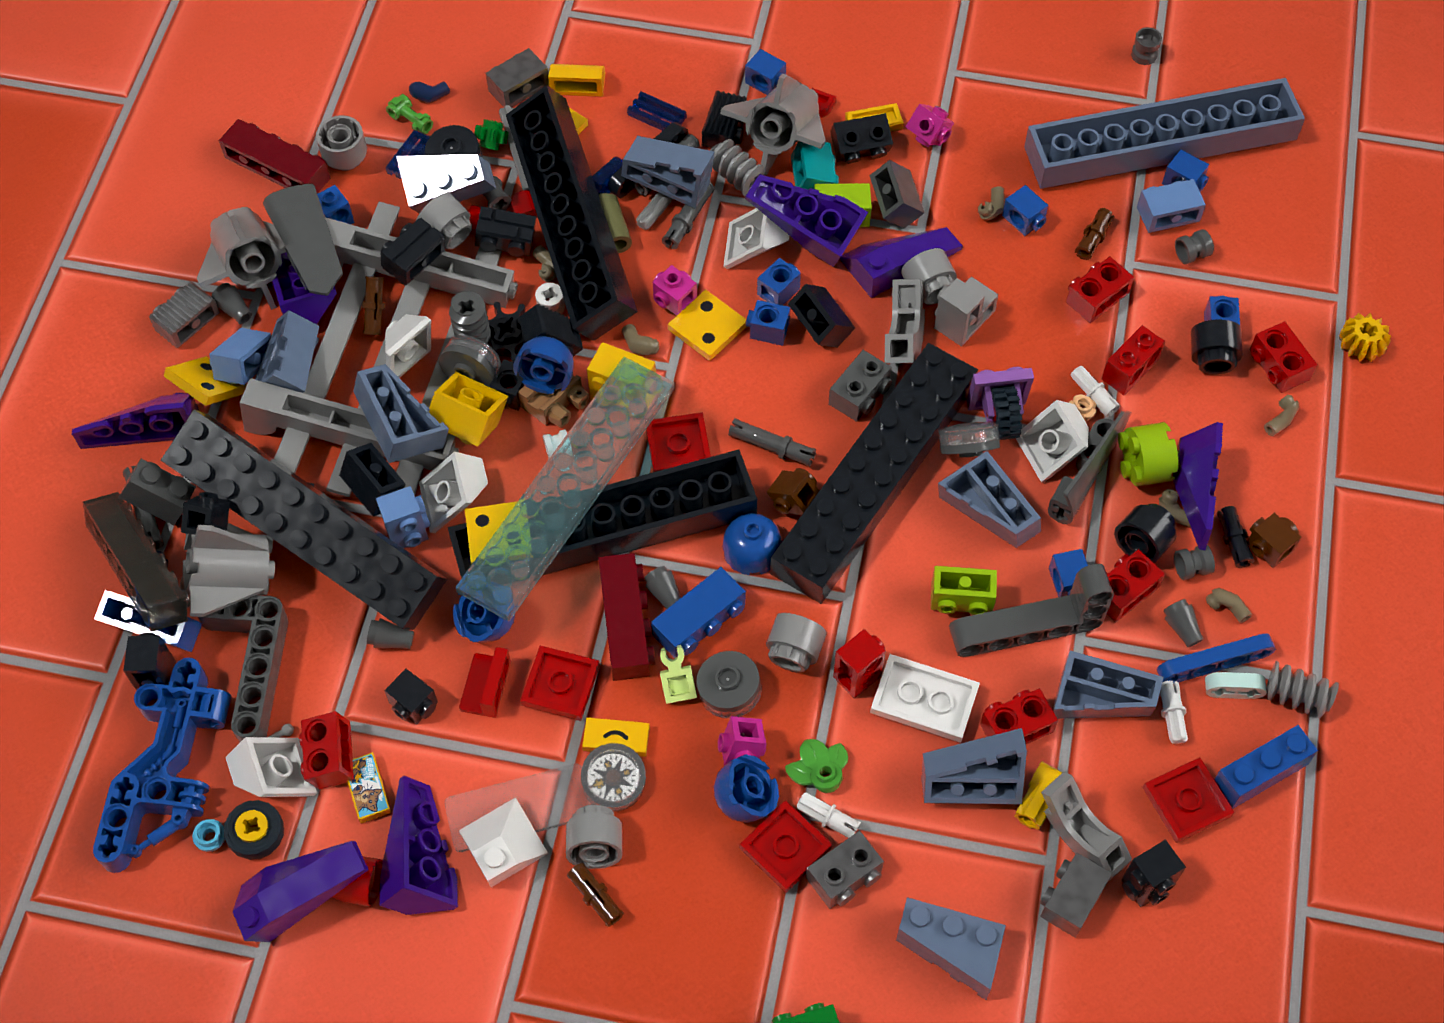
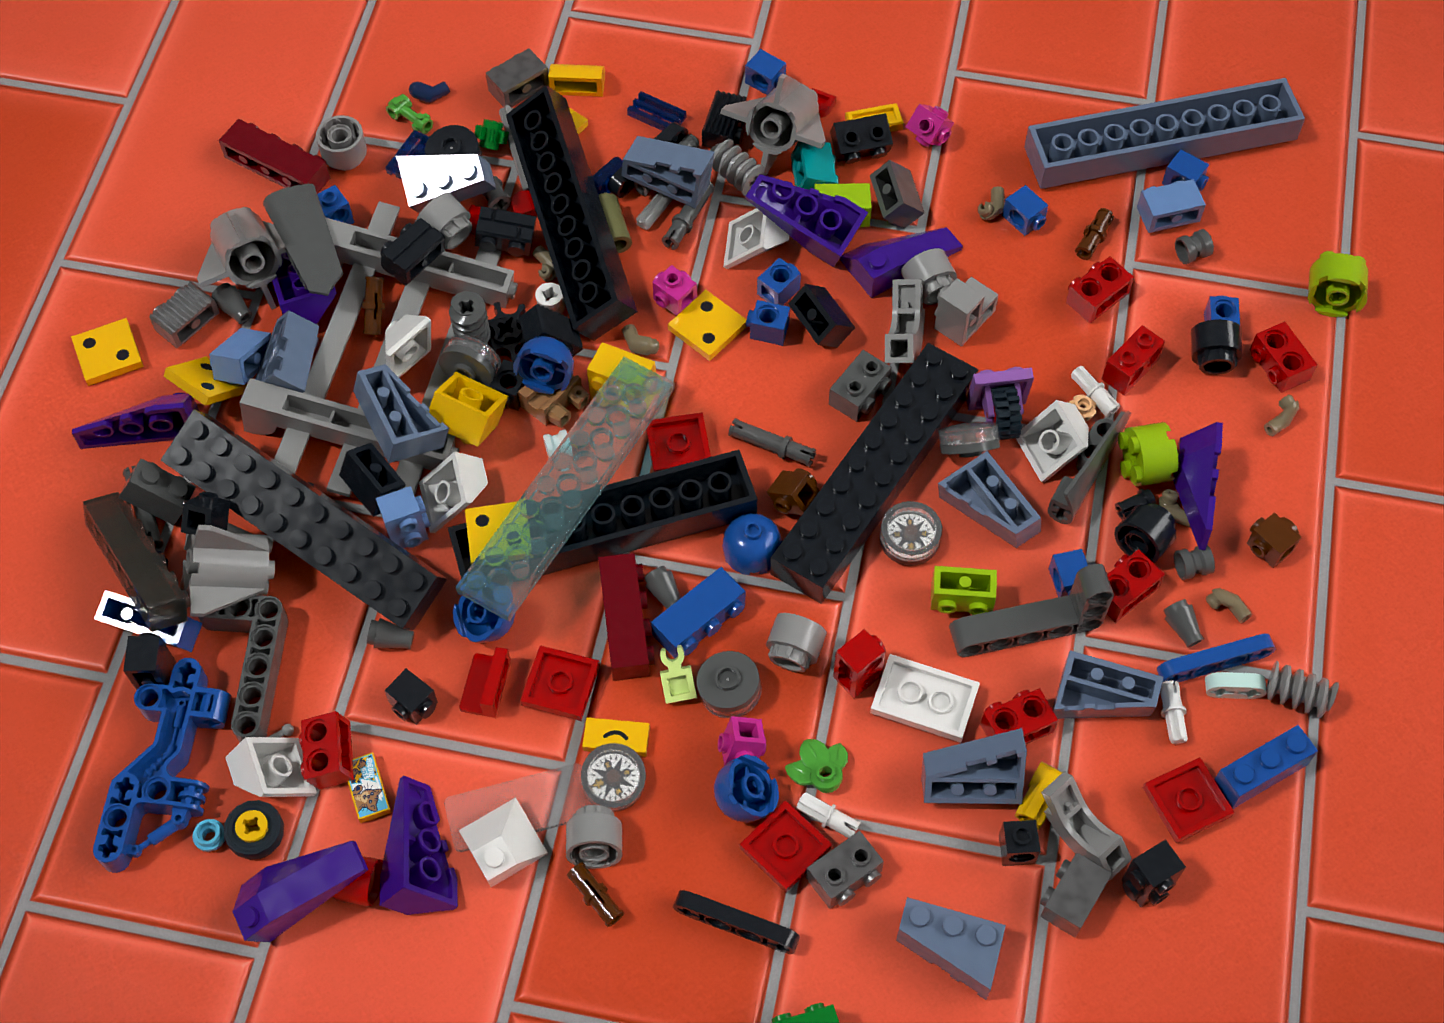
dark grey wheel [1131,27,1162,65] -> none
black pin [1217,506,1255,568] -> none
yellow gear [1339,313,1391,362] -> none
none -> yellow tile [71,318,144,386]
none -> black beam [673,890,800,954]
none -> clear piece [880,501,942,566]
none -> black brick [999,820,1041,866]
none -> black pin [1115,489,1156,520]
none -> lime brick [1308,251,1368,317]

